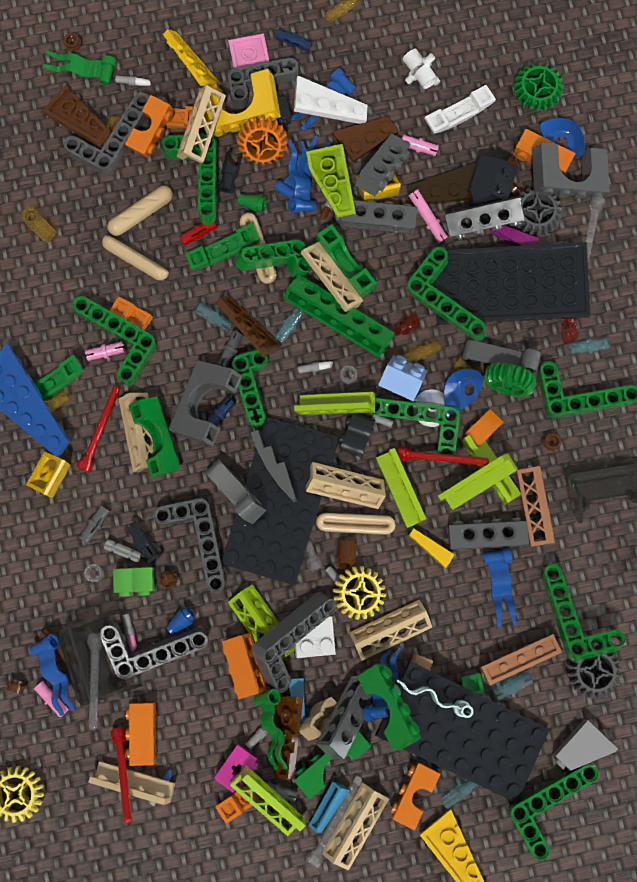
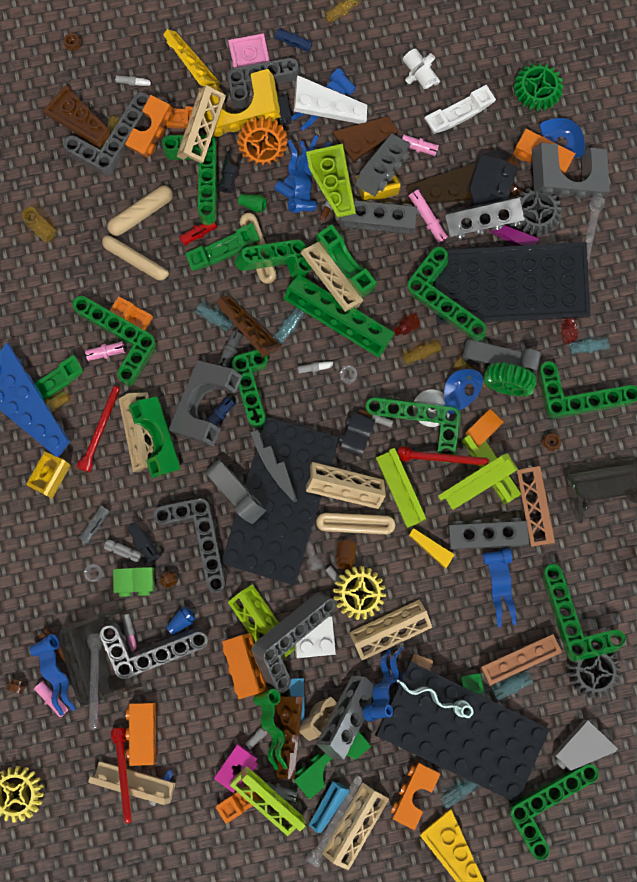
green flag [42,50,117,85] -> none
lime fence [294,392,375,415] -> none
green arch [357,664,421,751] -> none
light blue brick [379,355,428,401] -> none

